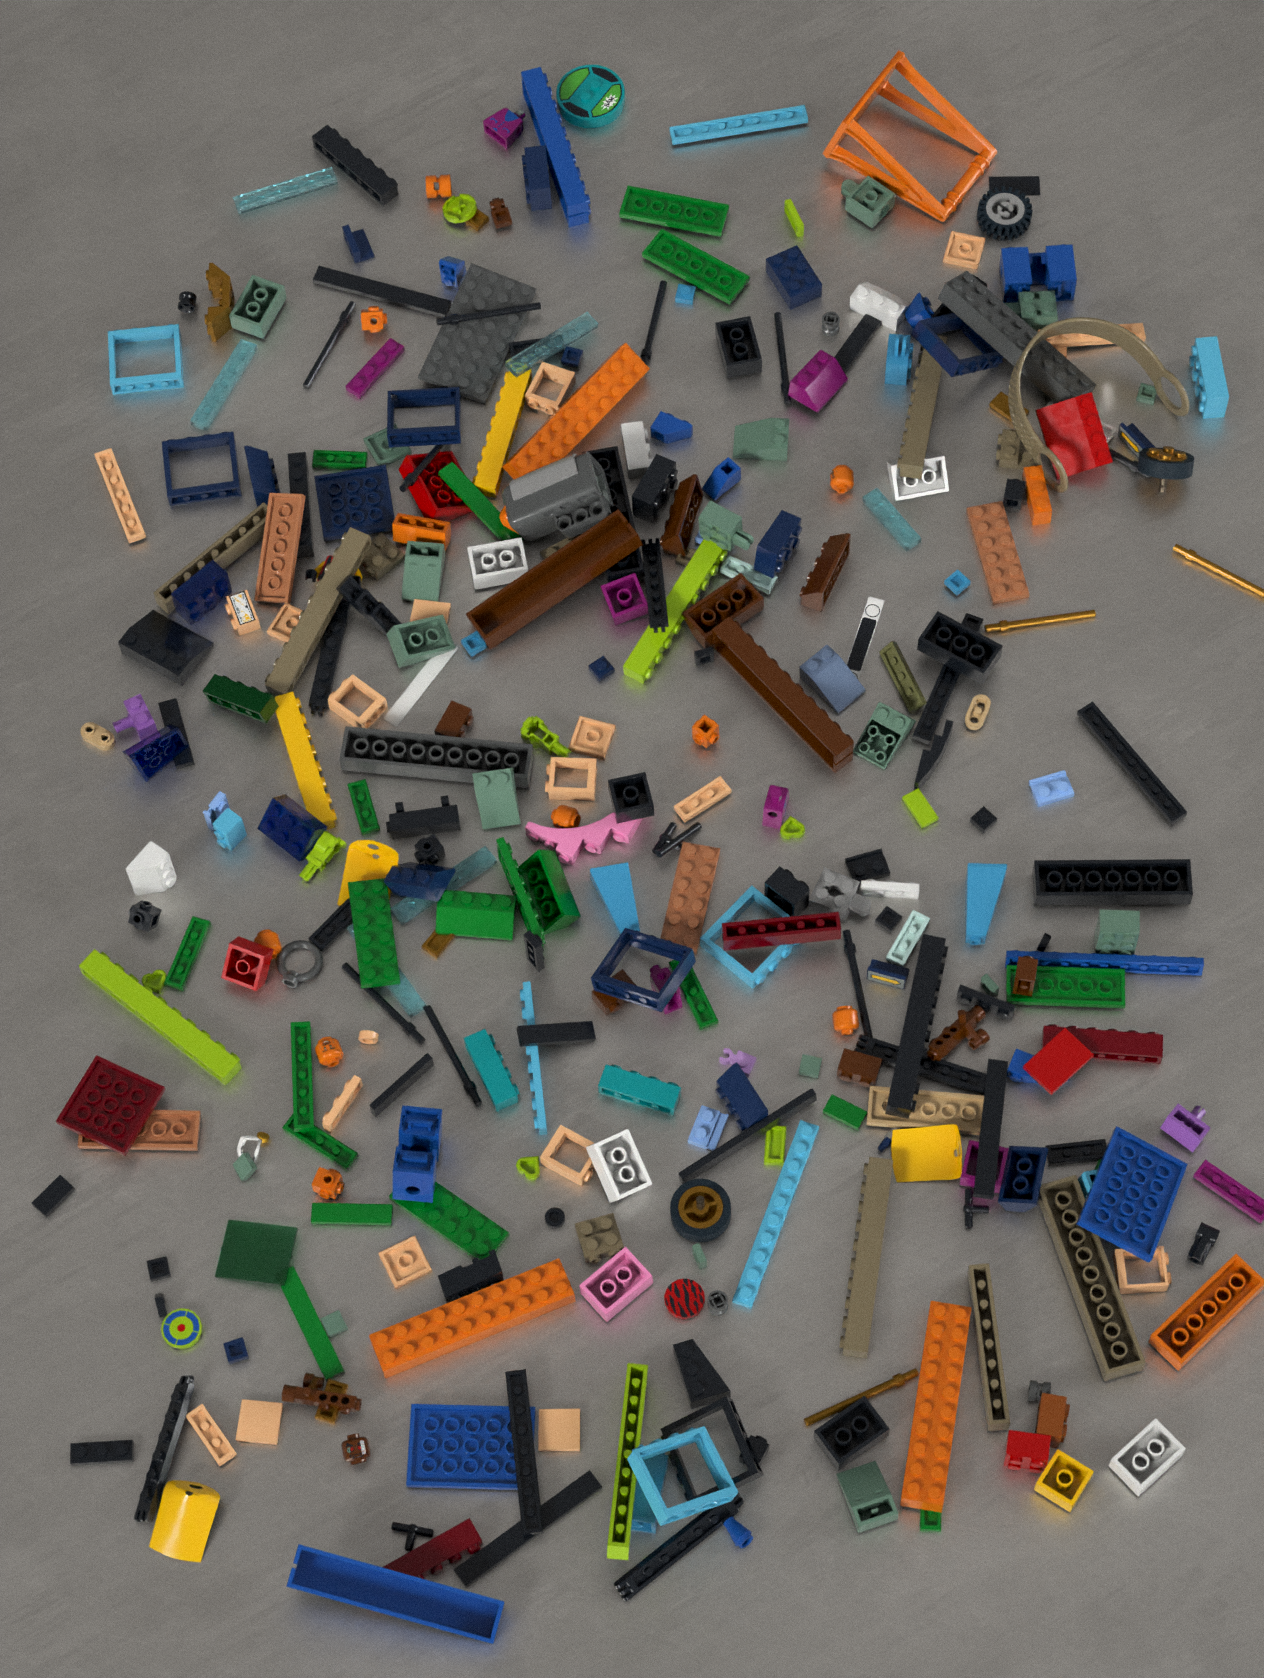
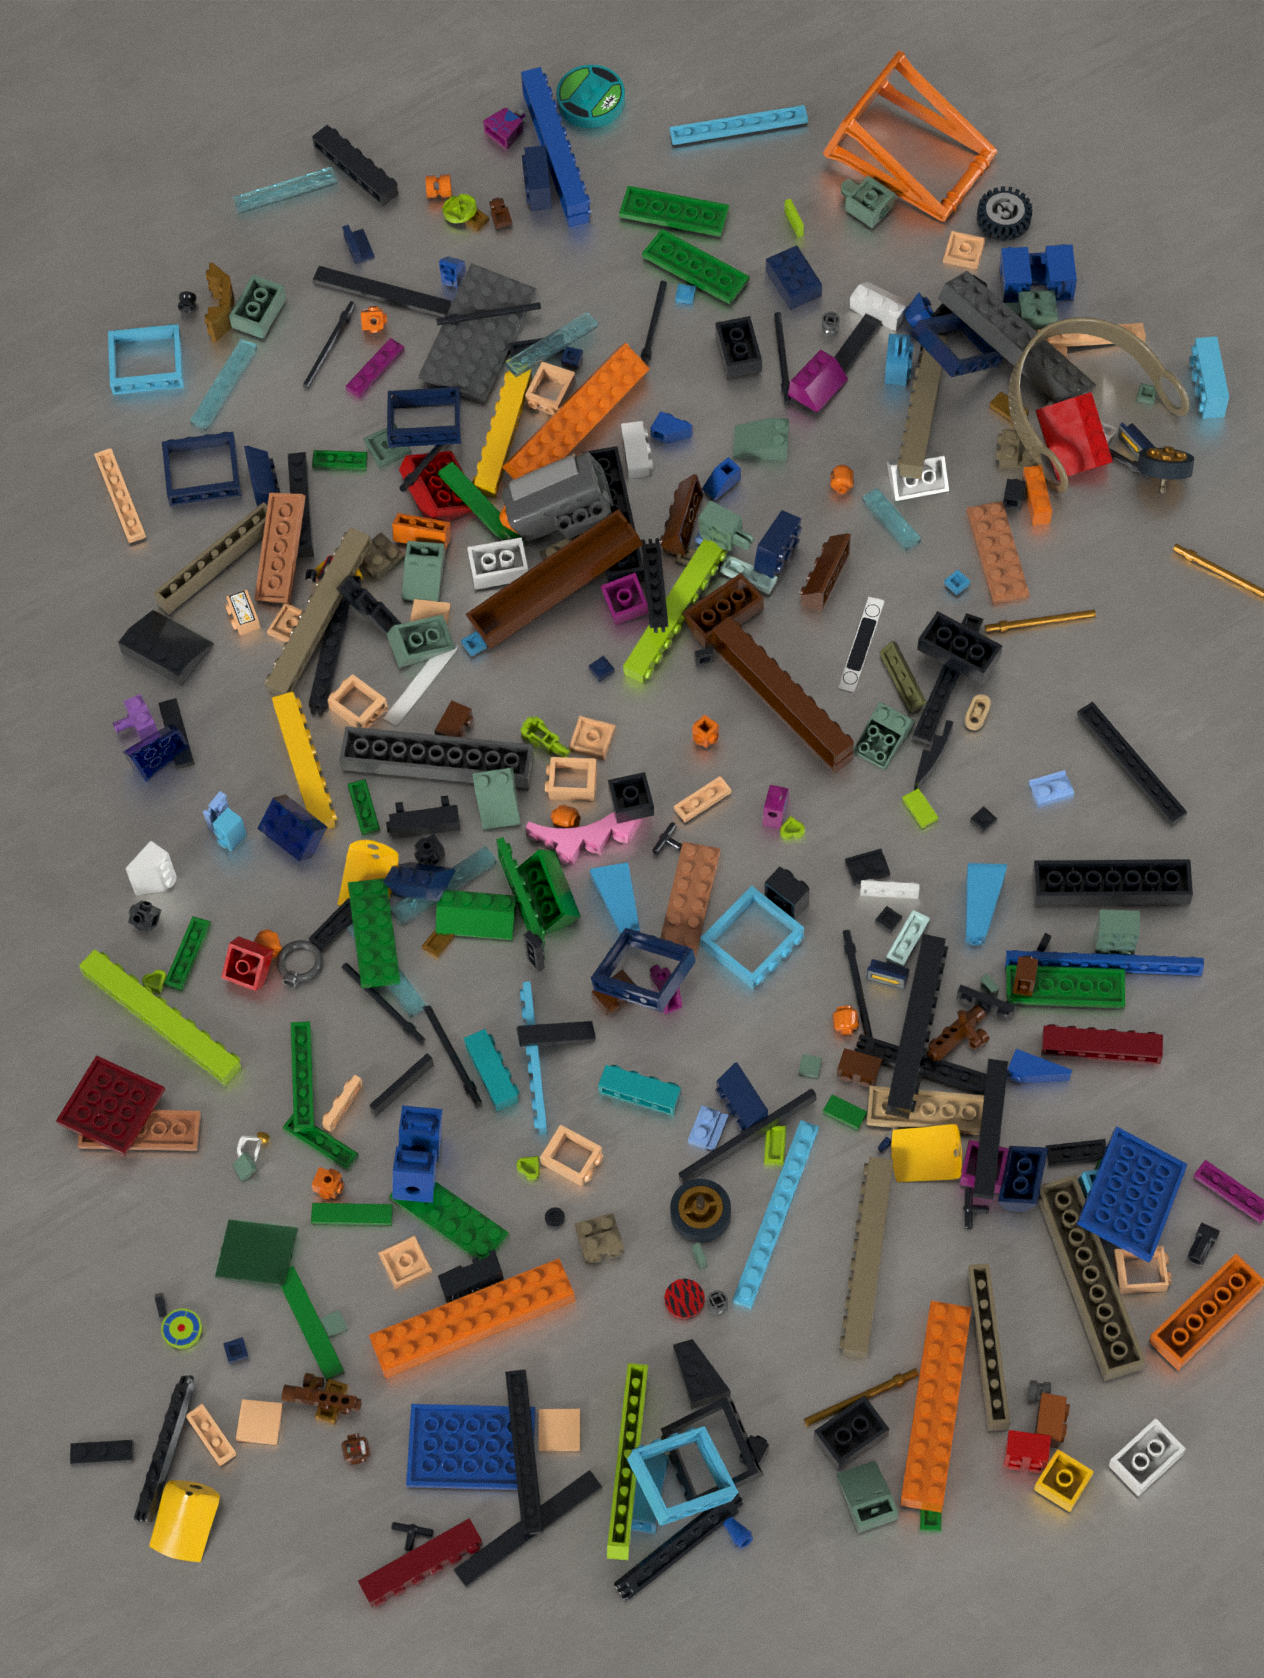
black tile [32,1175,75,1218] -> none
tan plate [80,722,116,751] -> none
black tile [147,1256,171,1282] -> none
clear blue brick [171,560,232,625] -> none
dark green brick [203,674,279,724] -> none
blue piece [286,1544,504,1644] -> none
lime piece [299,831,347,882] -> none
dark blue plate [314,465,395,541] -> none
orange head [315,1037,343,1067] -> none
light nougat tile [358,1030,379,1044] -> none
bright pink brick [579,1246,653,1322] -> none
white brick [586,1129,652,1203] -> none
black brick [632,454,678,523] -> none
black bar [656,822,702,858] -> none
green tile [669,960,718,1030] -> none
lavender plate [719,1048,757,1077] -> none
dark red brick [722,912,841,951] -> none
sand blue slope [799,645,866,713] -> none
light grey brick [809,867,871,923] -> none
black sticker [989,176,1040,195] -> none
red tile [1023,1028,1094,1095] -> none
medium lavender brick [1160,1104,1210,1152] -> none

